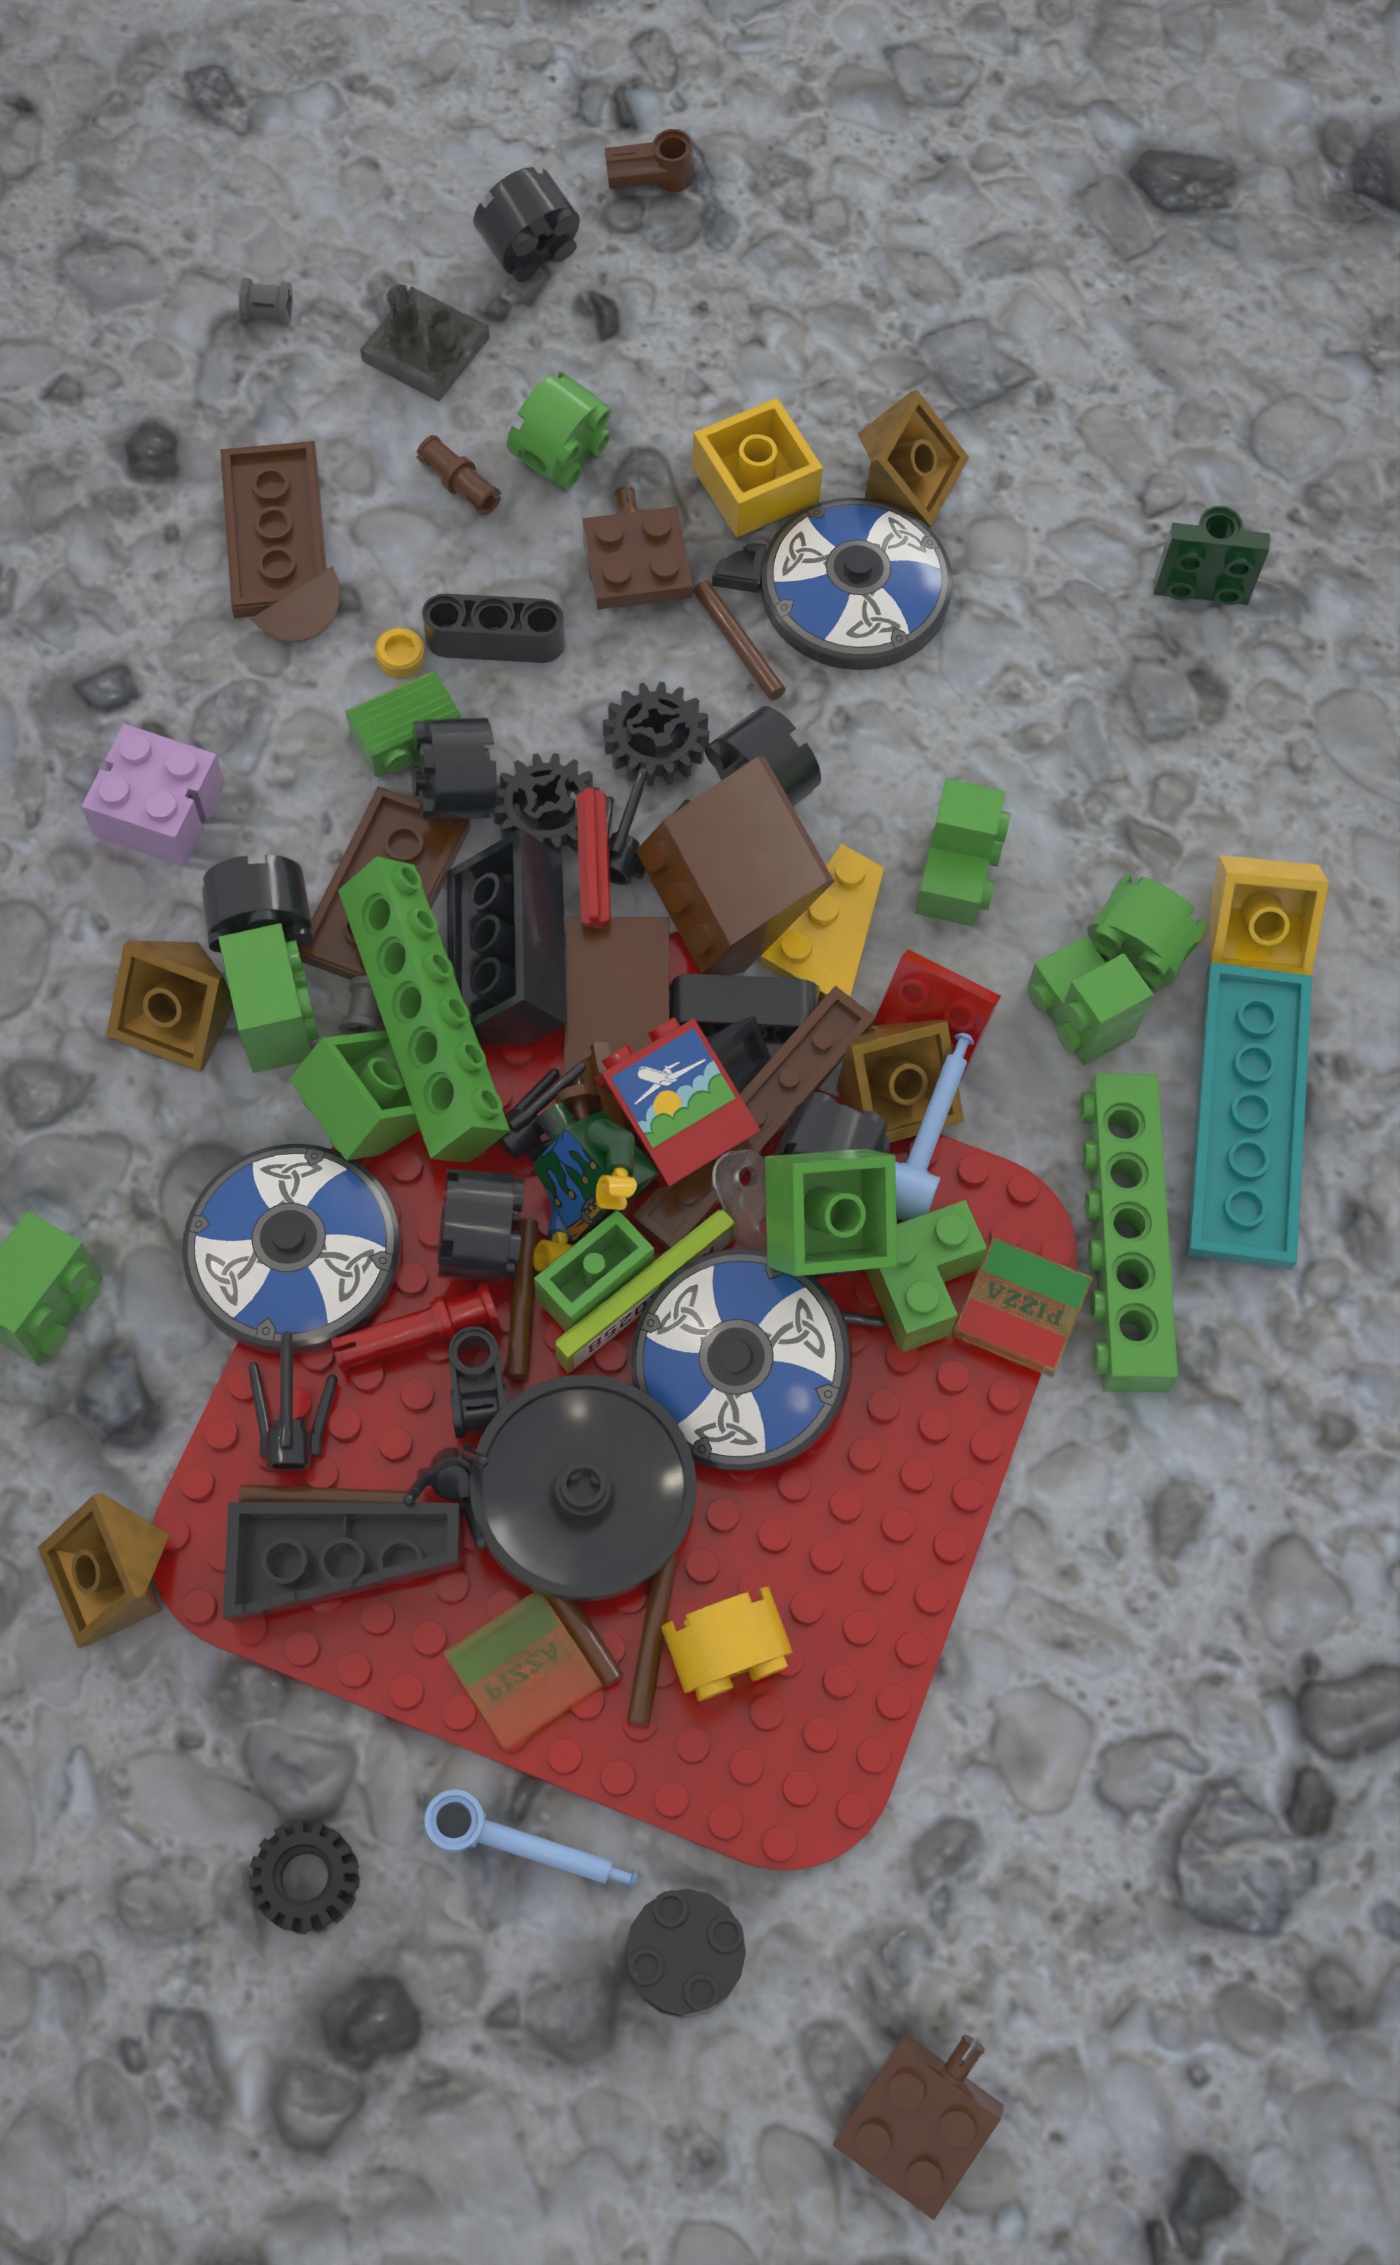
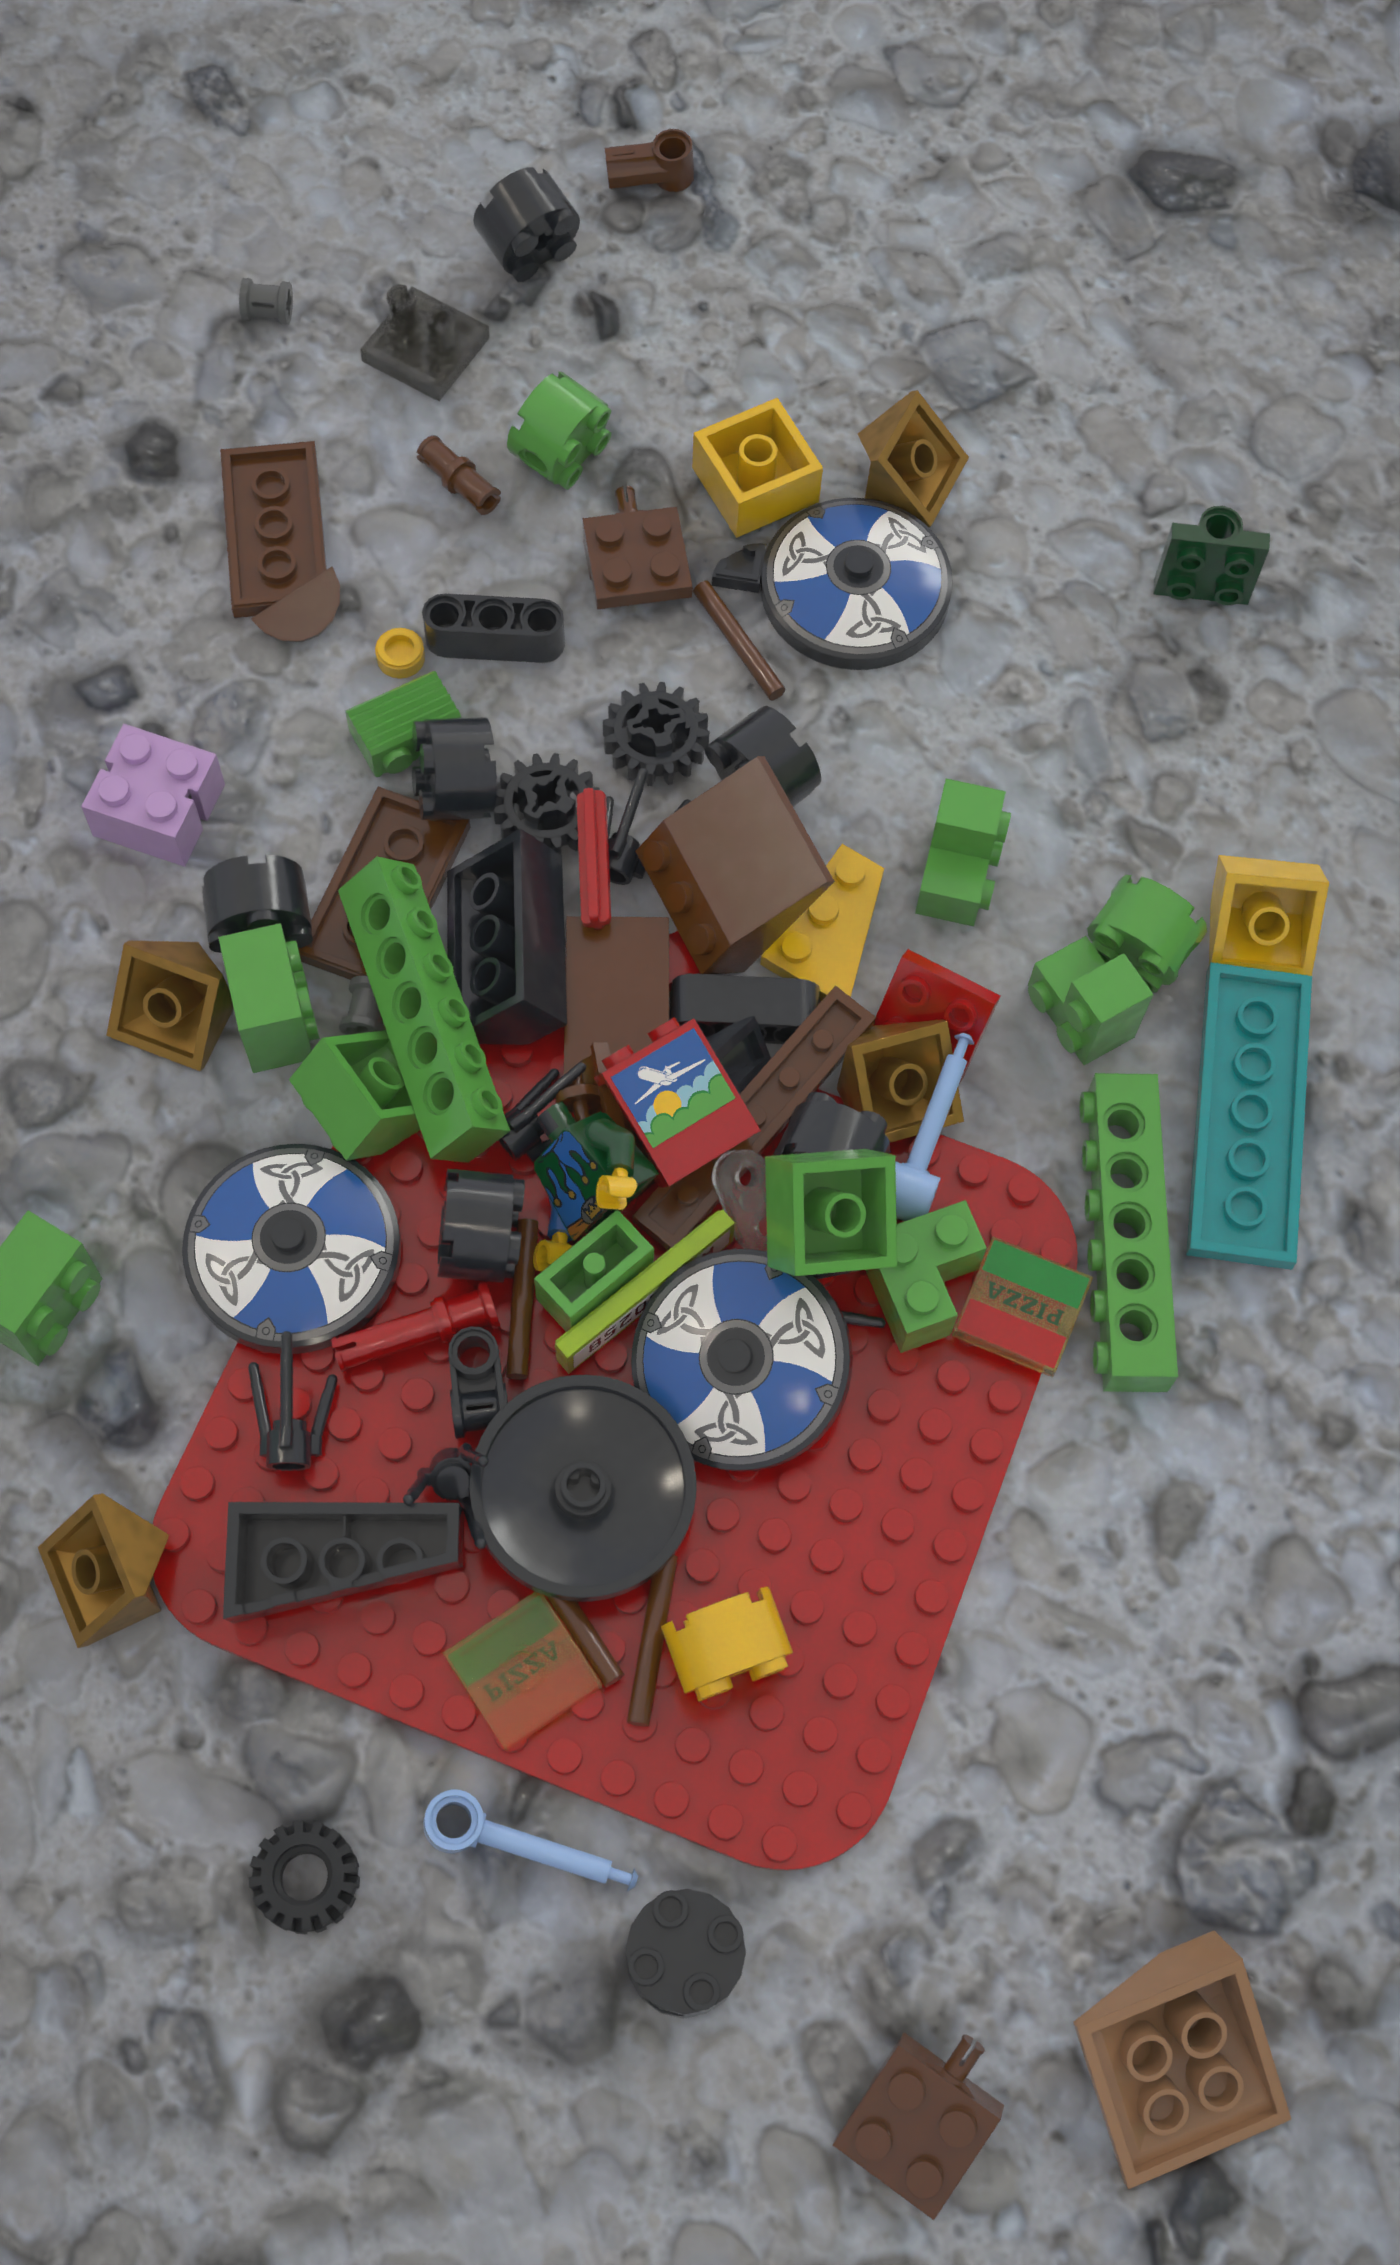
reddish brown bar [239,1485,407,1503] -> none
none -> medium nougat slope [1073,1931,1292,2189]

